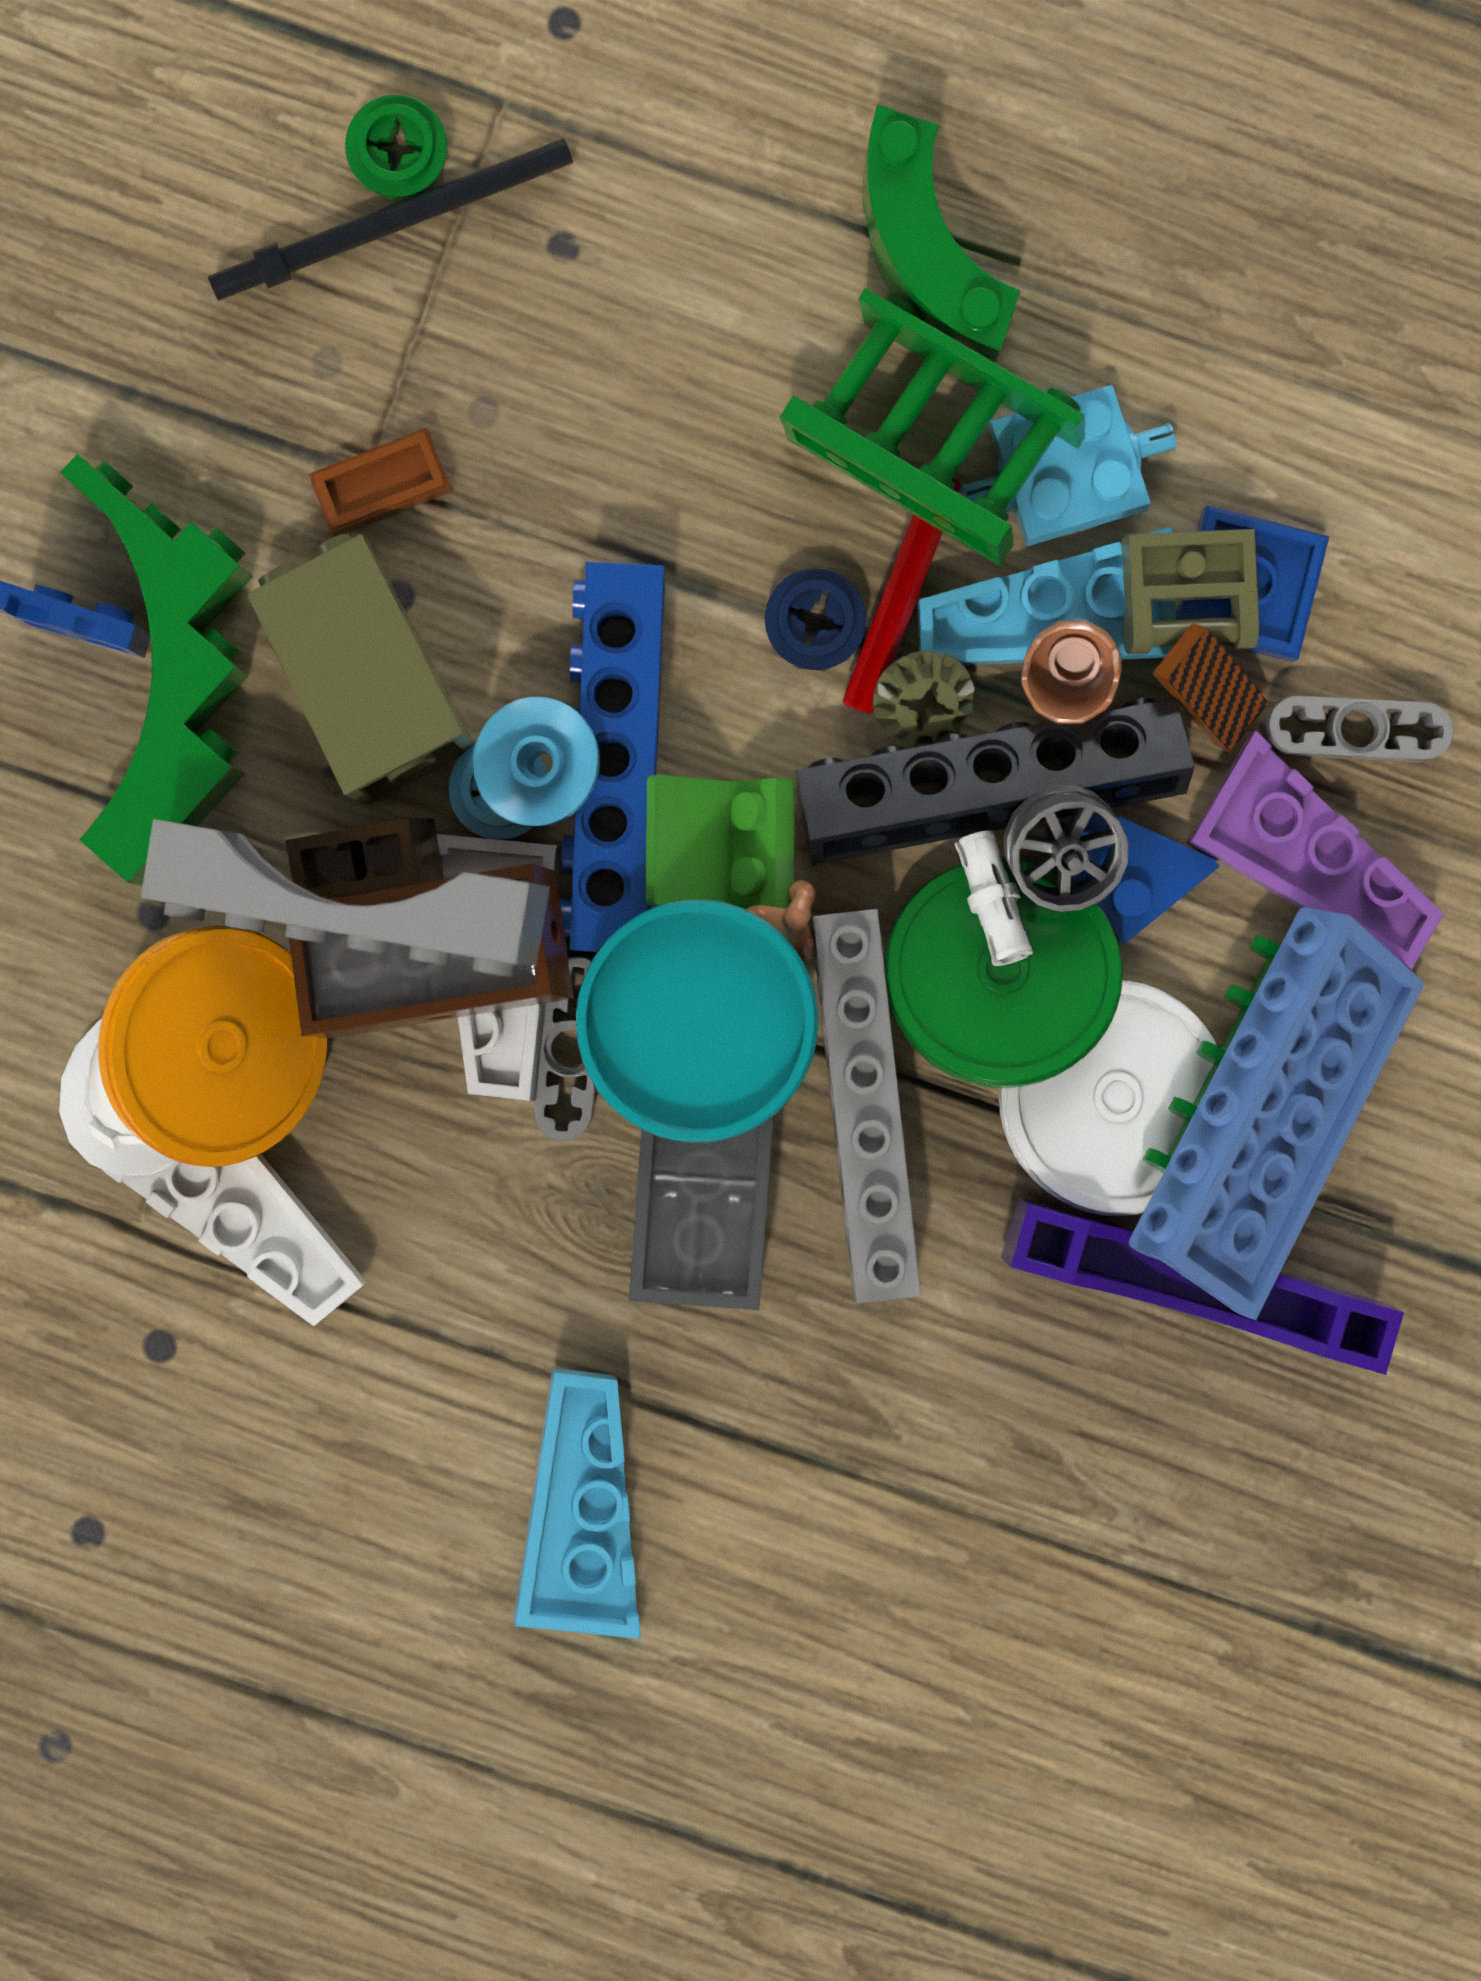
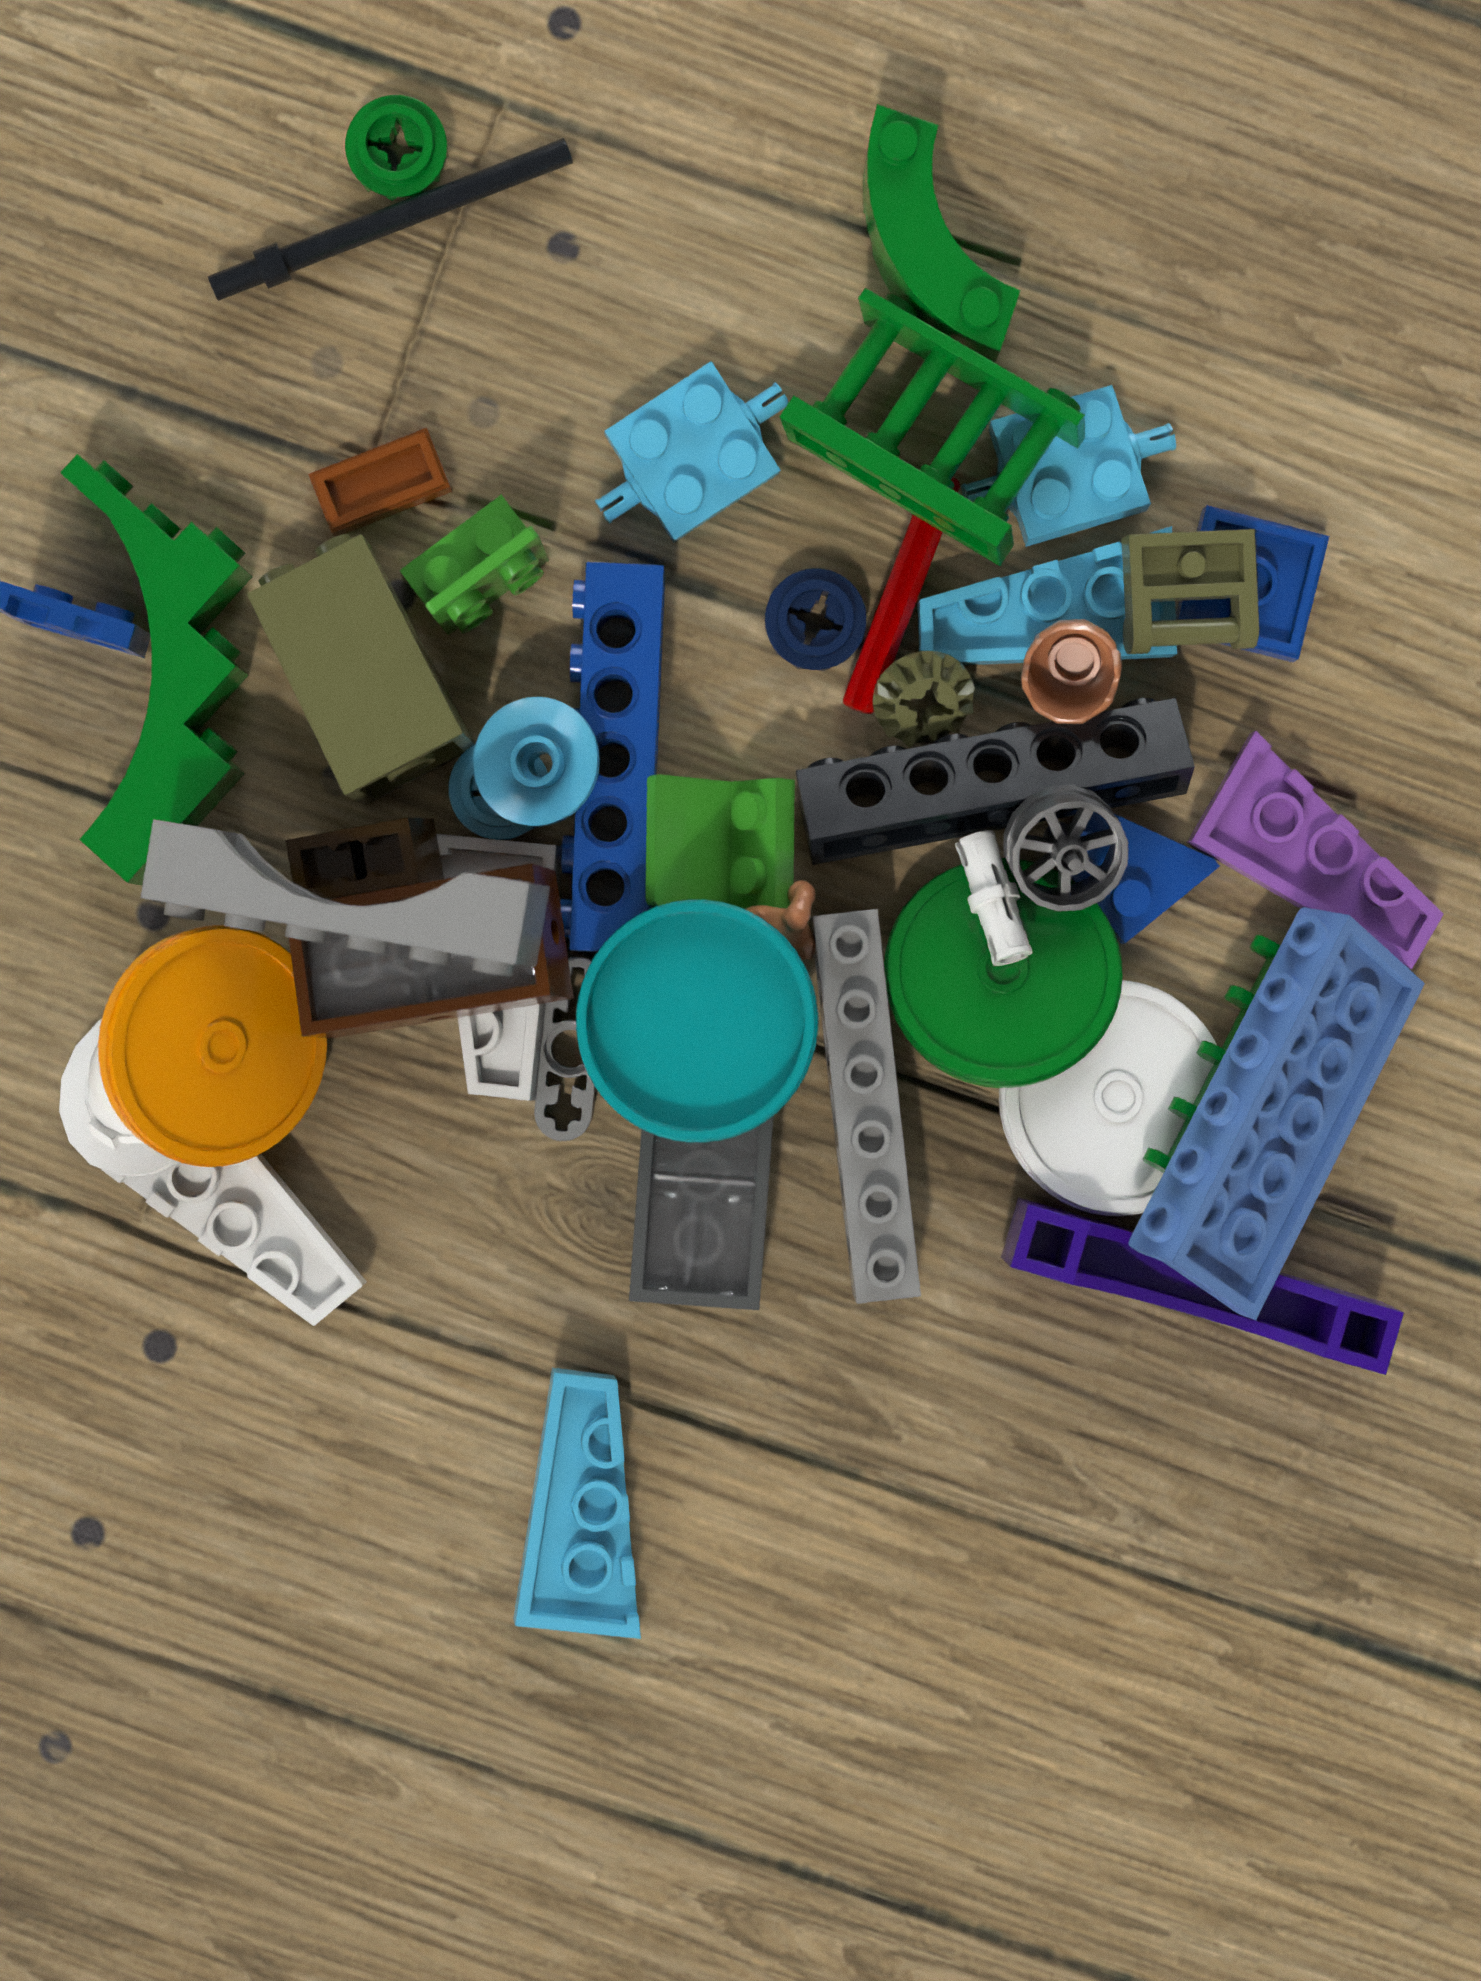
dark orange tile [1153,622,1269,752] -> none
light grey beam [1262,696,1453,763] -> none
none -> bright green bracket [399,494,549,635]
none -> medium azure plate [595,361,789,543]

